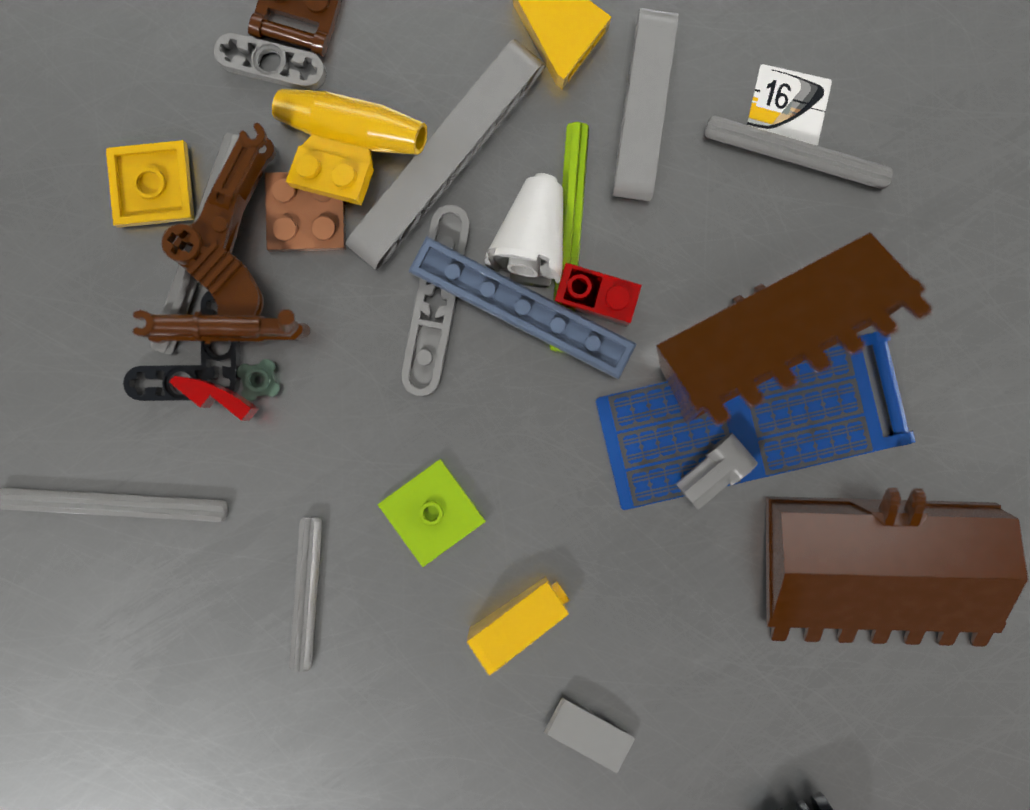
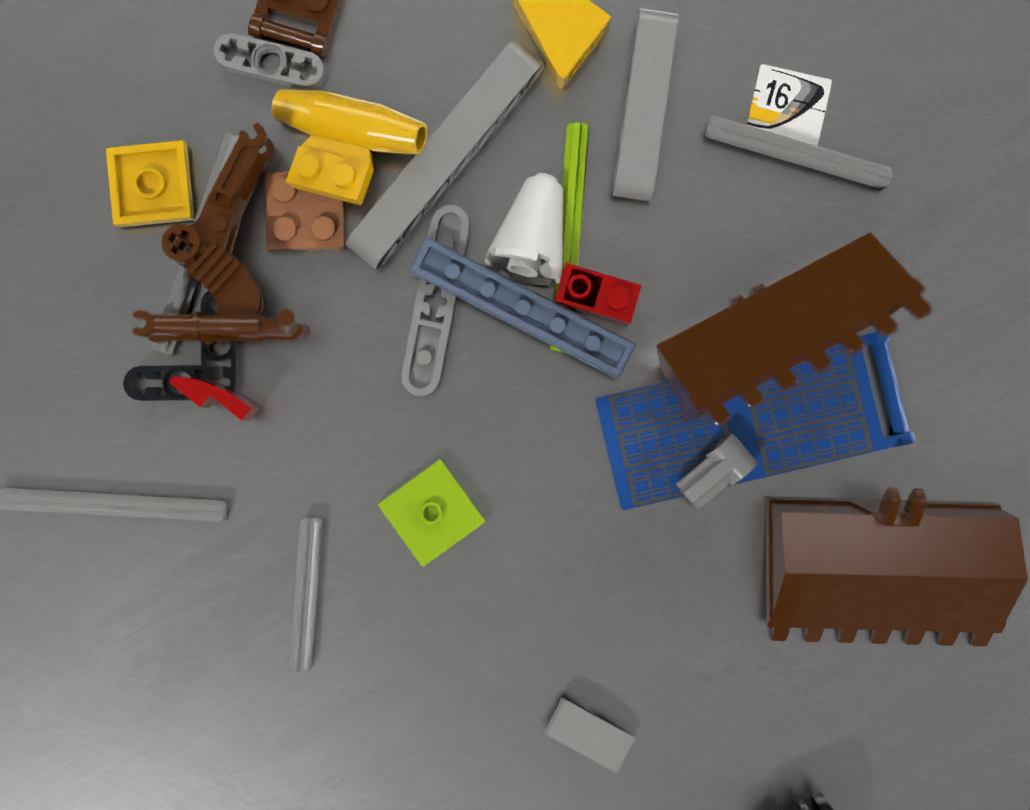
sand green plate [237,359,280,401] -> none
yellow slope [466,577,570,676] -> none

